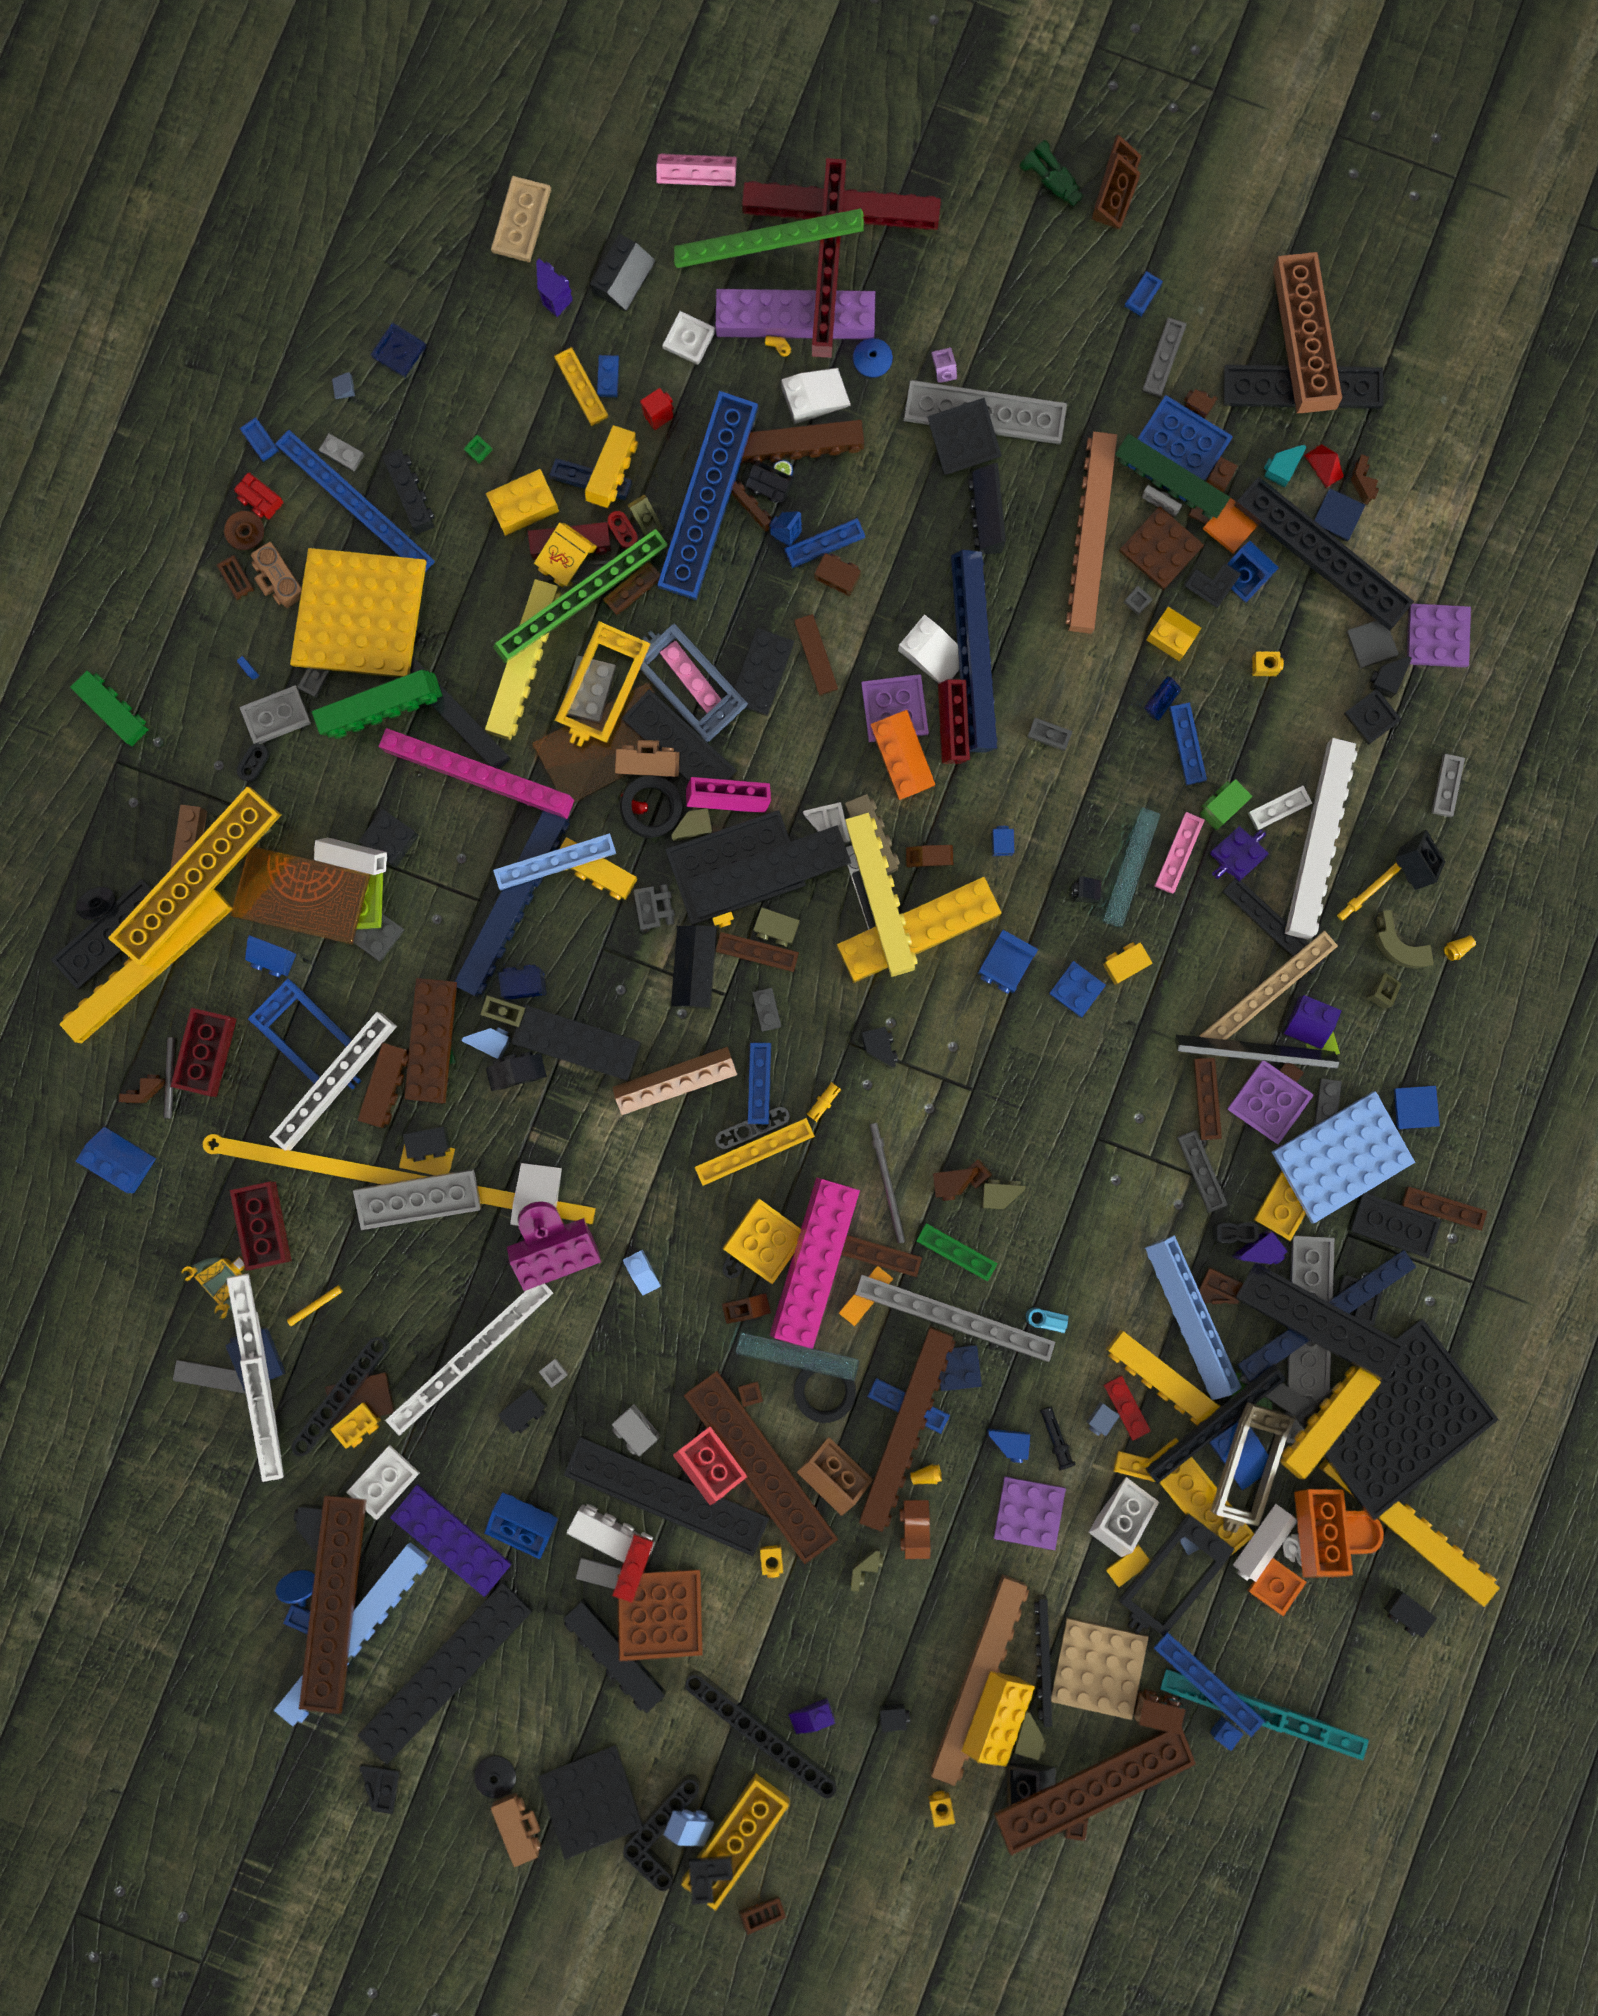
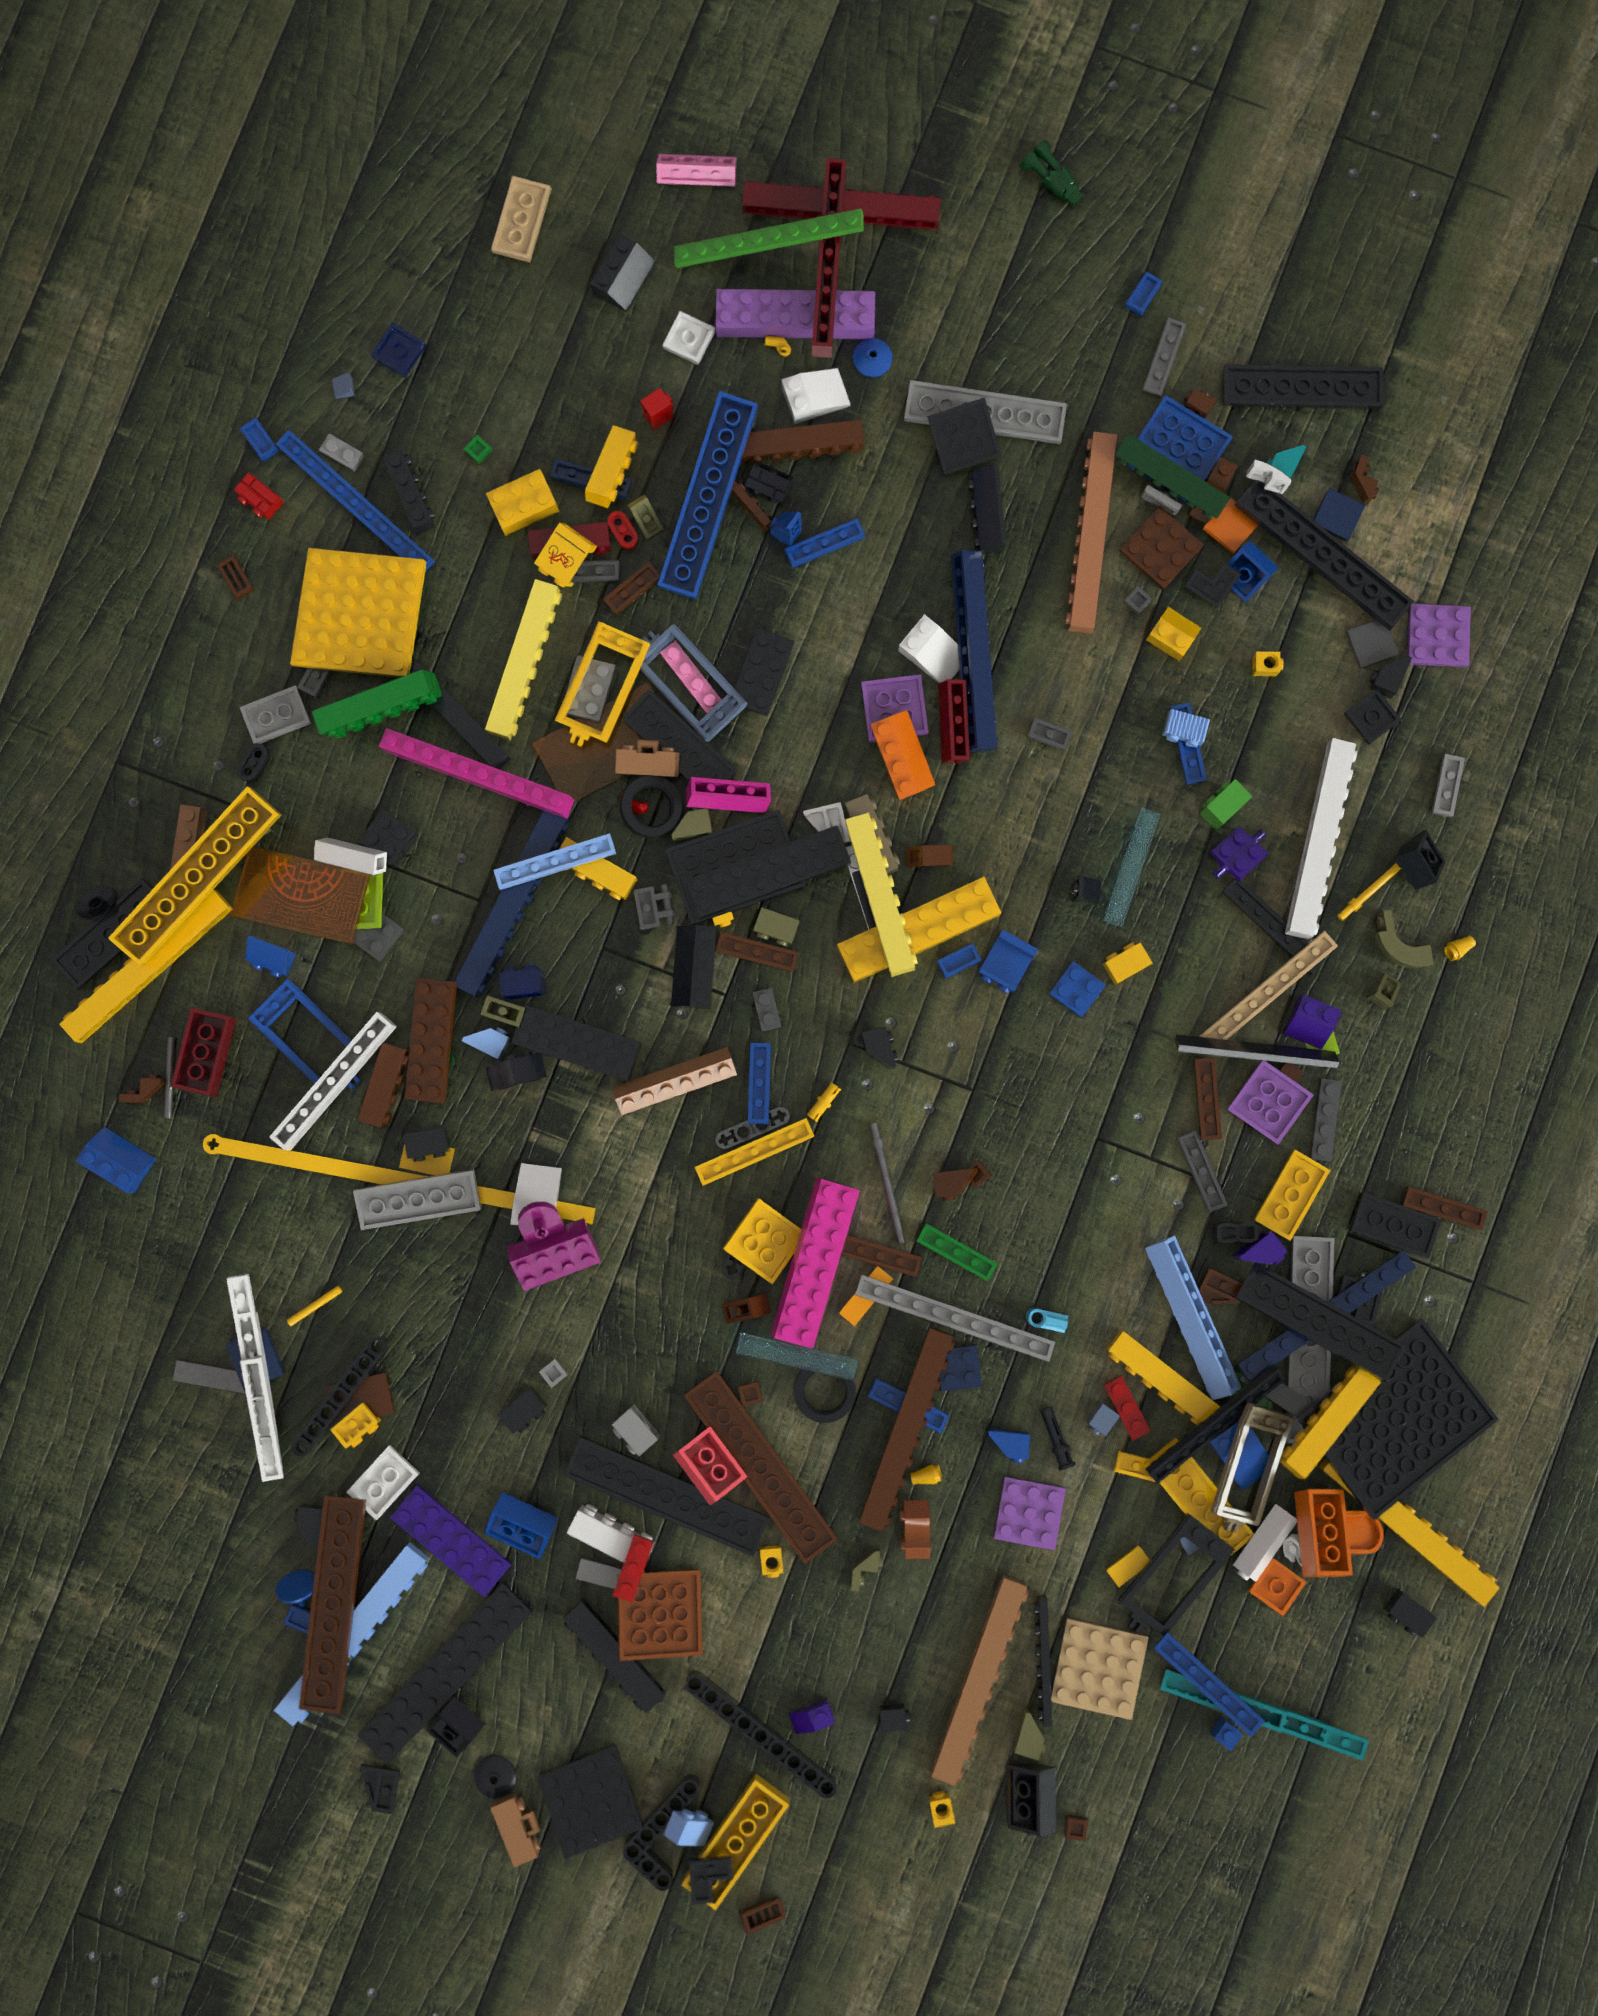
green brick [70,670,149,746] -> none
torso [181,1256,245,1319] -> none
reddish brown dish [224,511,264,550] -> none
dark red brick [230,1182,292,1271] -> none
blue tile [237,656,260,680] -> none
medium nougat piece [251,542,302,608] -> none
white slope [385,1284,553,1436] -> none
bright green brick [493,529,668,663] -> none
dark purple slope [536,259,573,317] -> none
yellow tile [554,347,609,426] -> none
blue plate [597,355,619,397] -> none
light blue slope [623,1250,661,1295] -> none
tile [773,460,793,476] -> none
reddish brown tile [794,614,838,696] -> none
medium nougat slope [797,1437,873,1516] -> none
reddish brown brick [814,553,861,597] -> none
lavender bracket [932,348,957,383] -> none
yellow brick [962,1671,1035,1767] -> none
olive slope [982,1180,1025,1209] -> none
blue brick [992,826,1014,856] -> none
reddish brown plate [994,1728,1196,1856] -> none
white slope [1089,1477,1159,1557] -> none
reddish brown slope [1092,135,1142,229] -> none
reddish brown brick [1133,1688,1185,1735] -> none
clear blue plate [1144,676,1182,721] -> none
bright pink plate [1154,812,1204,894] -> none
white plate [1248,786,1312,831] -> none
light blue plate [1272,1091,1415,1223] -> none
nougat brick [1273,252,1342,414] -> none
red slope [1304,444,1344,488] -> none
blue tile [1394,1086,1440,1129] -> none
none -> black slope [426,1697,485,1757]
none -> blue tile [936,943,982,979]
none -> light blue brick [1162,709,1210,748]
none -> white slope [1246,460,1291,494]

